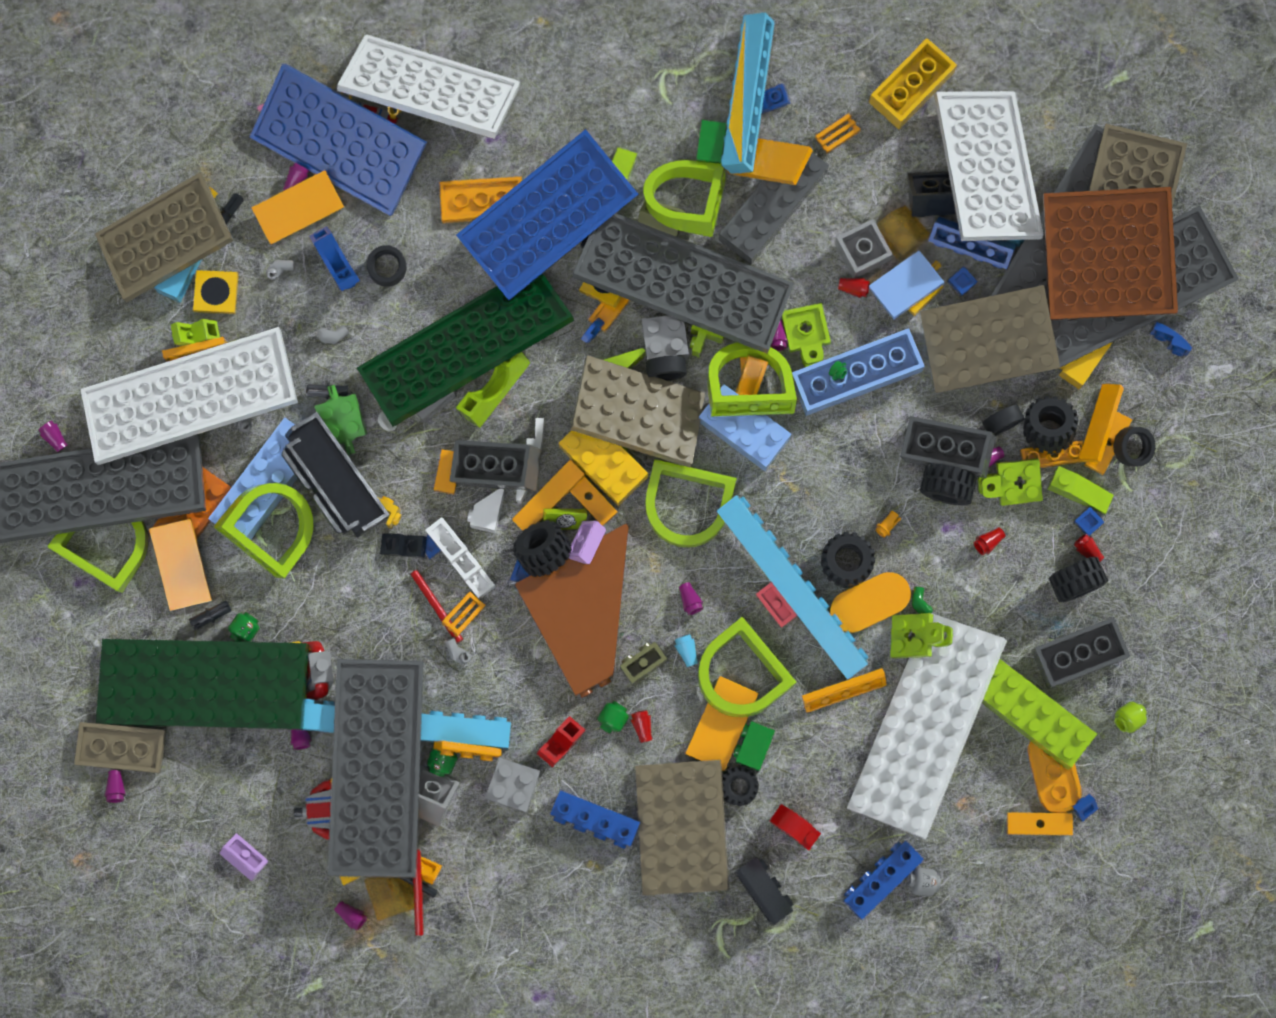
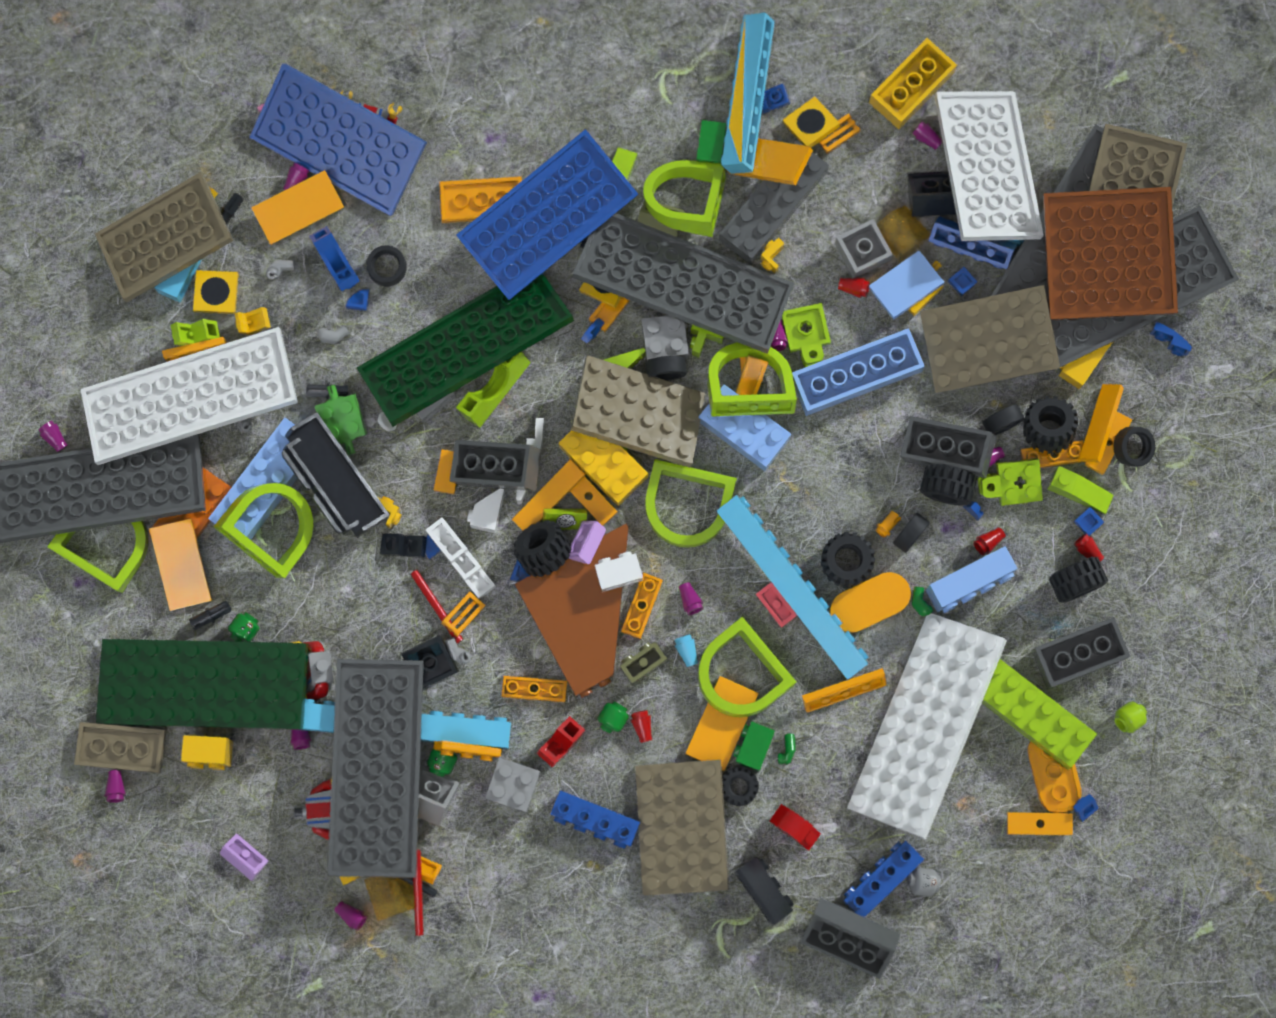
white plate [337,34,520,139] -> none
green plate [829,361,848,381] -> none
lime plate [890,613,953,659] -> none
none -> yellow brick [181,735,233,770]
none -> yellow bracket [235,307,271,335]
none -> blue tile [346,289,370,311]
none -> black slope [401,635,457,688]
none -> light orange tile [501,676,567,703]
none -> white brick [595,552,643,592]
none -> light orange tile [621,572,663,640]
none -> yellow bracket [760,237,784,274]
none -> green arm [777,733,796,765]
none -> yellow tile [783,97,840,148]
none -> dark grey brick [800,898,901,979]
none -> black tyre [893,512,930,553]
none -> magenta cone [912,121,943,150]
none -> light blue brick [925,546,1018,613]
none -> blue tile [963,501,984,521]

